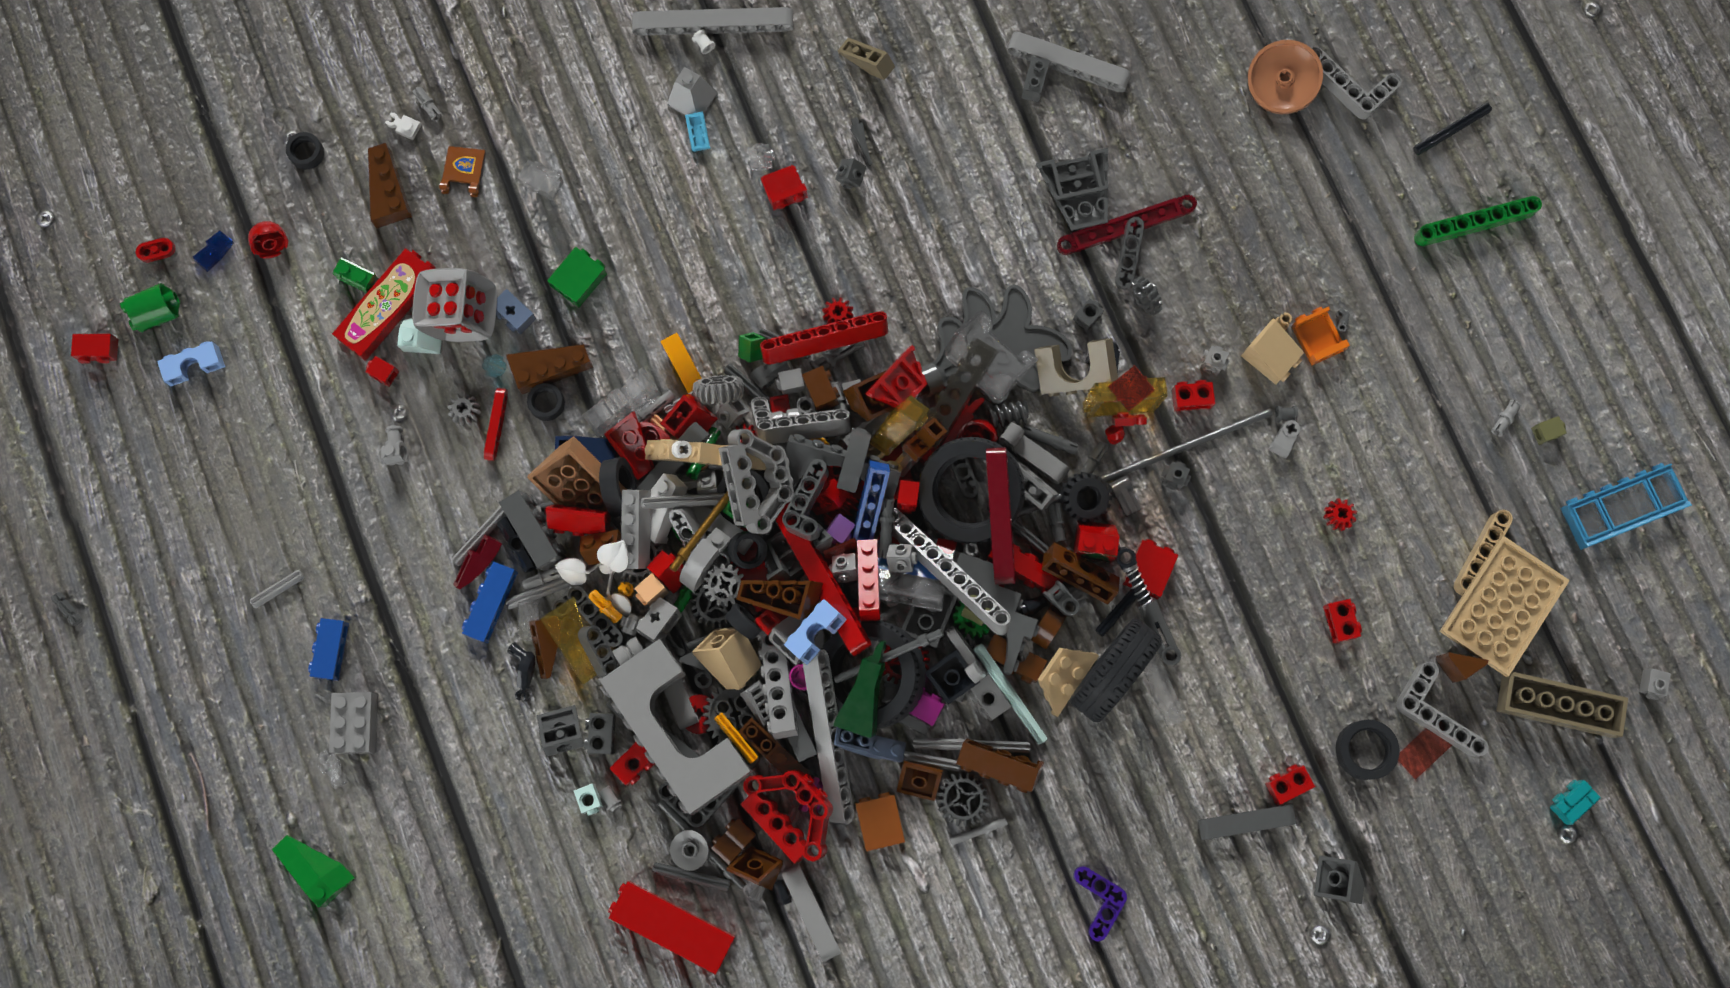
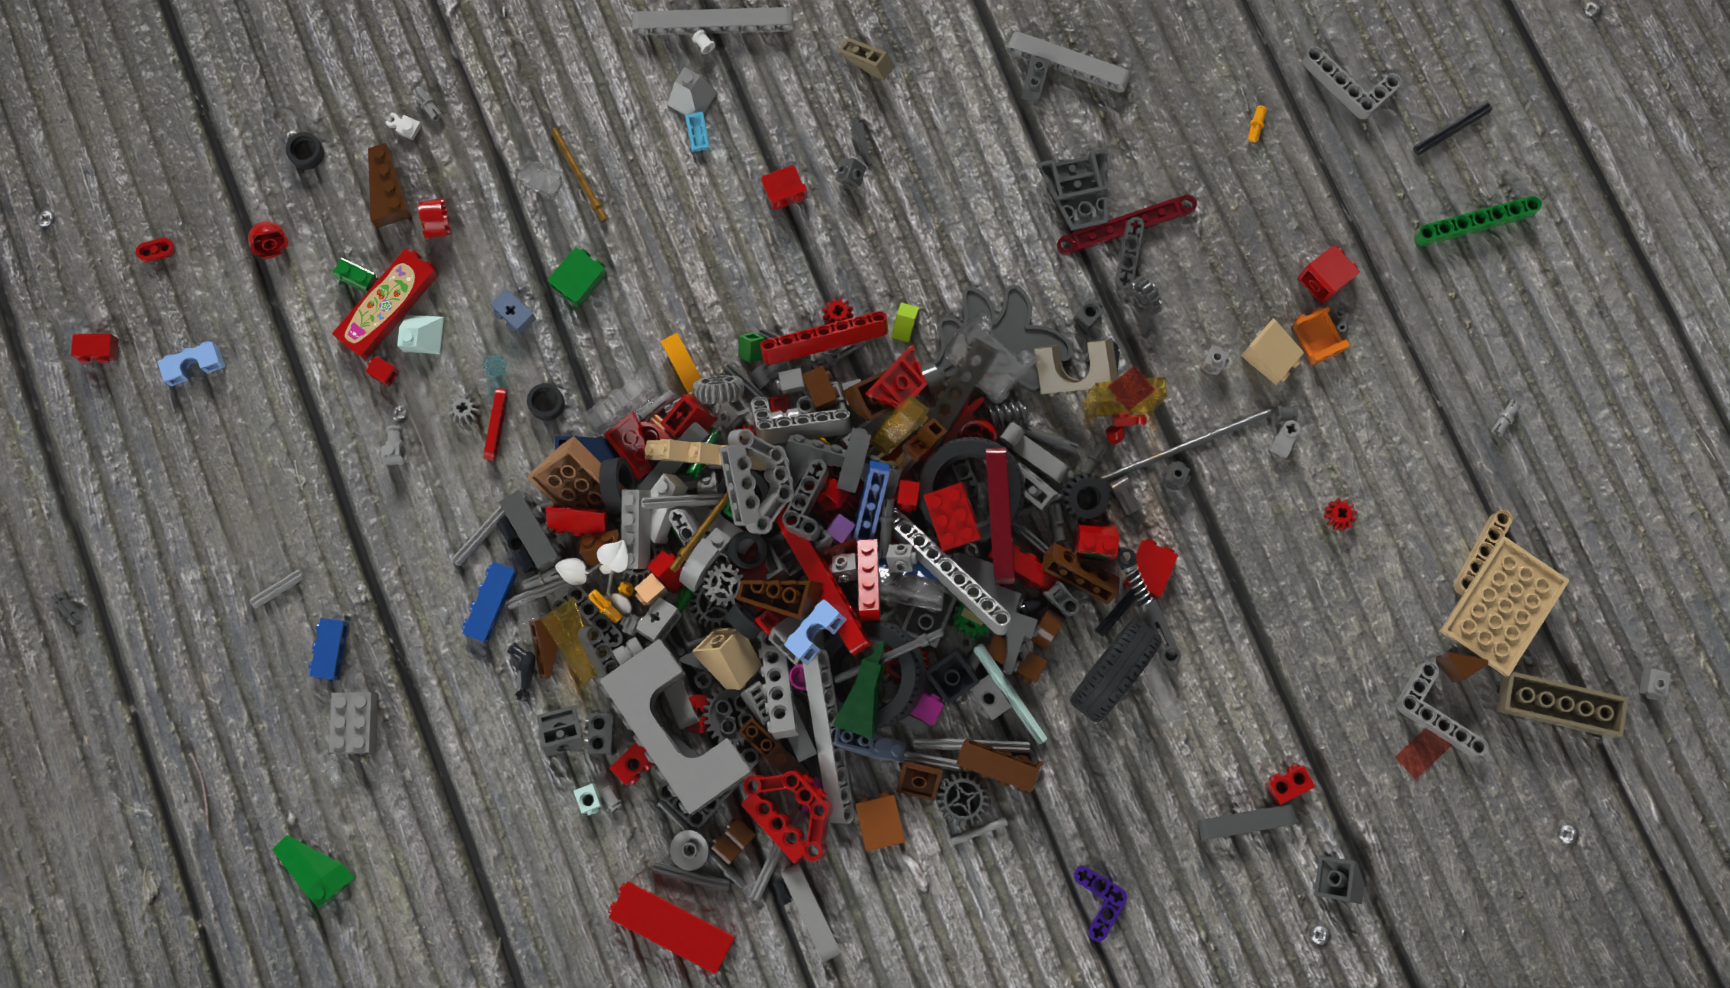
green cylinder [120,283,180,333] -> none
clear blue slope [193,230,234,272] -> none
light grey piece [412,268,497,342] -> none
dark orange flag [439,146,486,197] -> none
dark red slope [453,534,502,589] -> none
reddish brown wedge [506,344,594,394] -> none
white bush [672,441,692,458] -> none
light orange axle [714,713,758,764] -> none
reddish brown slope [727,846,783,890] -> none
clear brick [747,143,775,172] -> none
light grey beam [947,627,988,684] -> none
tan wing [1038,647,1099,717] -> none
red brick [1171,380,1215,412] -> none
nougat dish [1248,40,1323,114] -> none
tan pin [1275,313,1292,330] -> none
red brick [1323,598,1362,644] -> none
black tyre [1336,719,1400,780] -> none
olive brick [1531,416,1567,445] -> none
teal brick [1550,780,1601,825] -> none
window [1560,463,1692,550] -> none
none -> red brick [418,198,452,239]
none -> pearl gold bar [551,128,608,223]
none -> lime slope [891,303,919,343]
none -> red brick [924,482,982,551]
none -> light orange axle [1247,106,1268,142]
none -> red slope [1297,245,1360,305]

